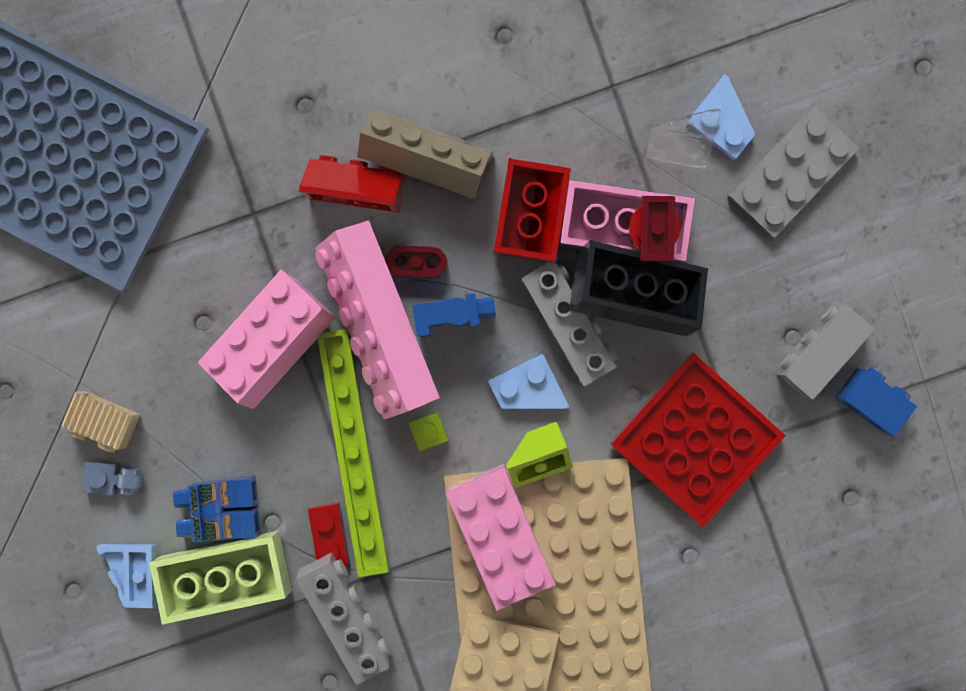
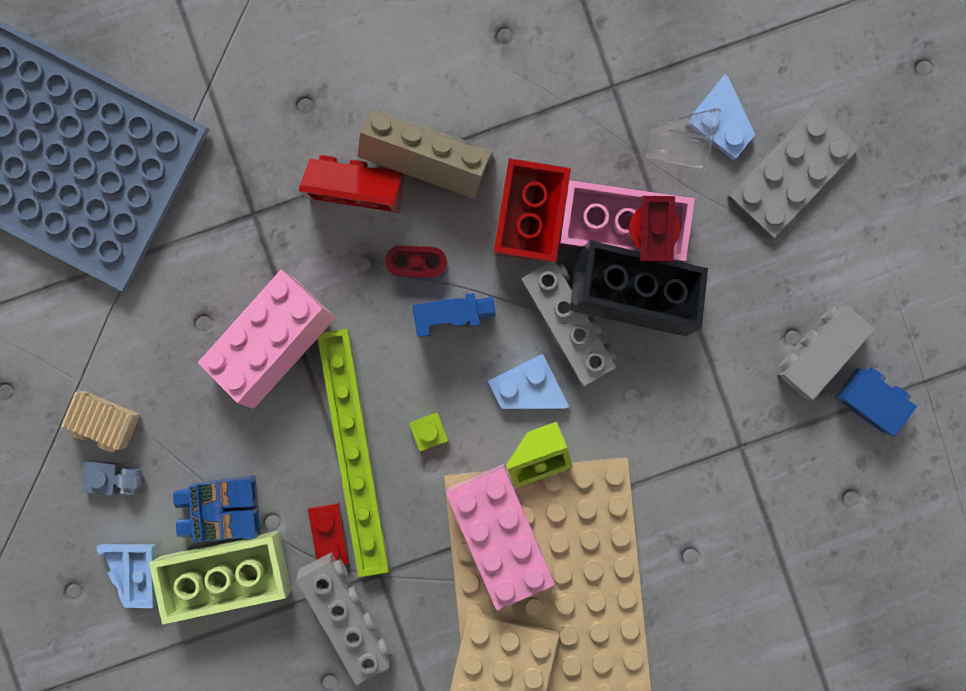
bright pink brick [315,220,440,419] -> none
red plate [610,352,786,527] -> none

